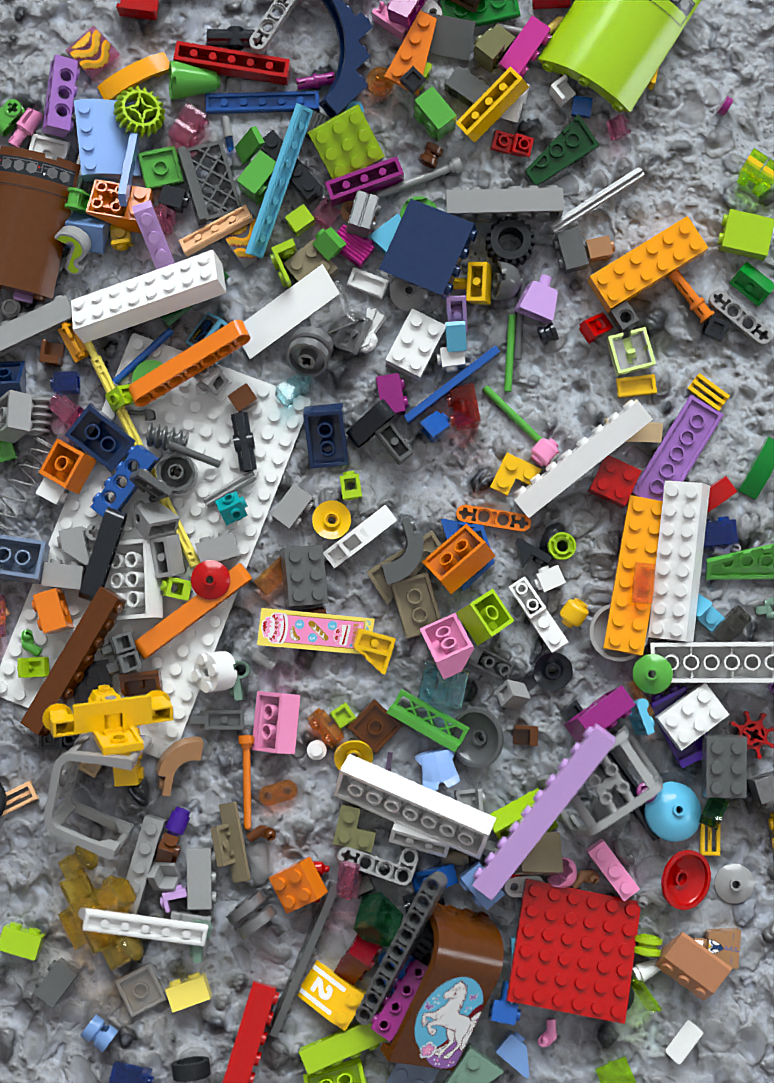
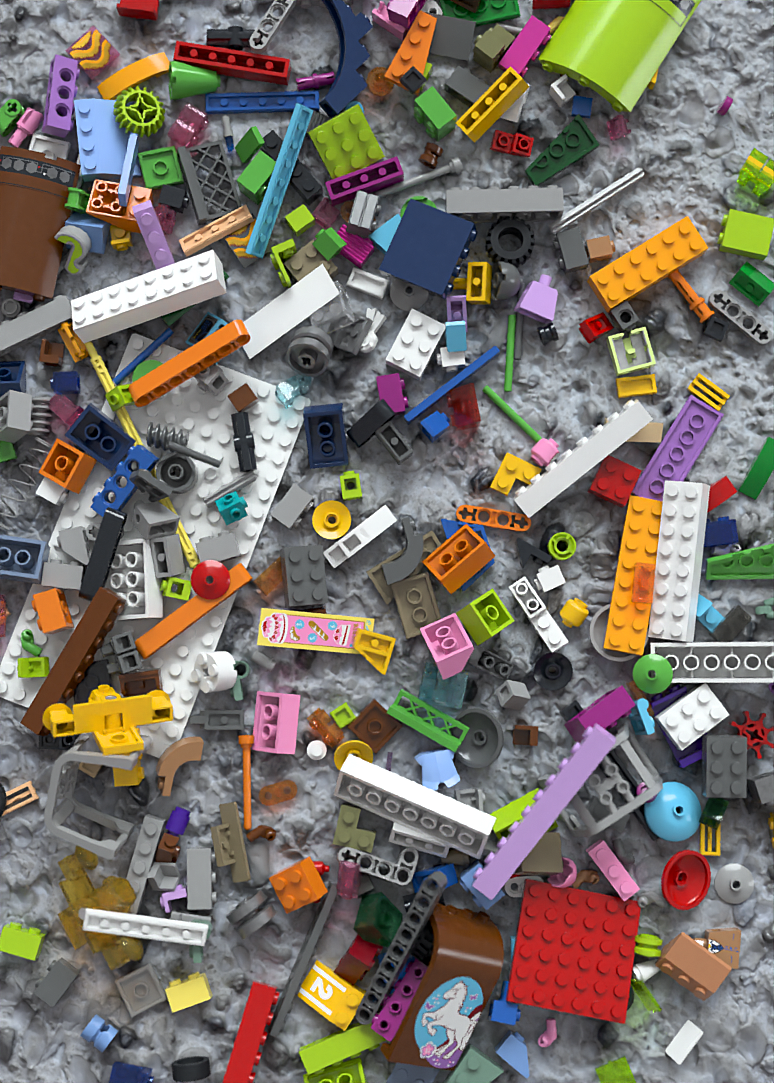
dark grey hand [128,409,156,421] -> none

